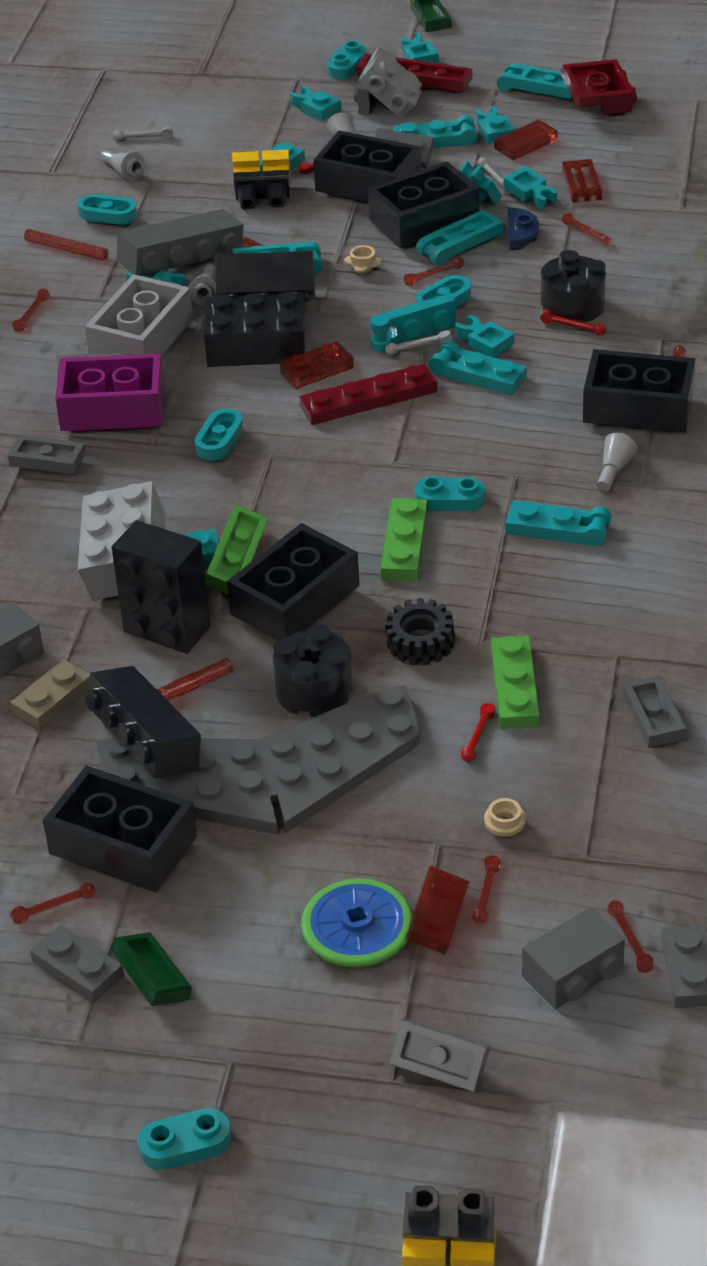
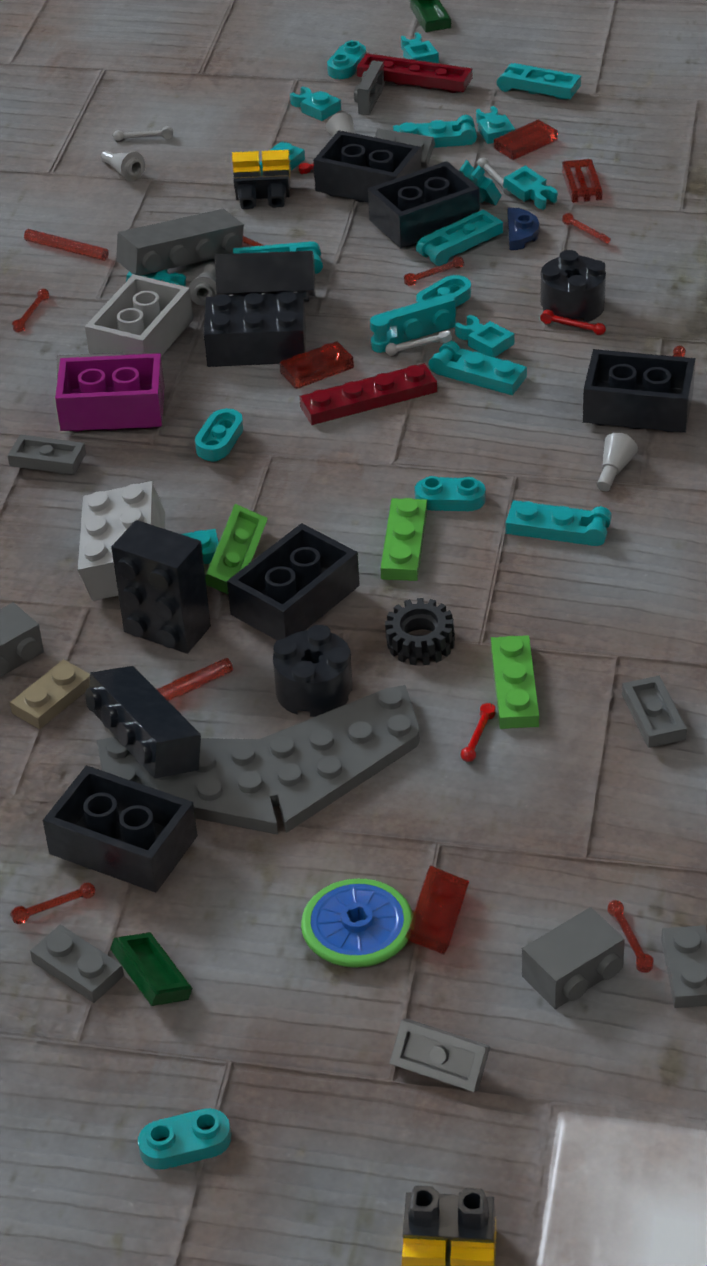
teal plate [77,194,137,226] -> none
tan plate [344,245,382,273] -> none
light grey plate [358,47,422,119] -> none
clear red hinge [472,856,501,924] -> none
tan plate [484,798,526,837] -> none
dark red plate [561,59,637,115] -> none

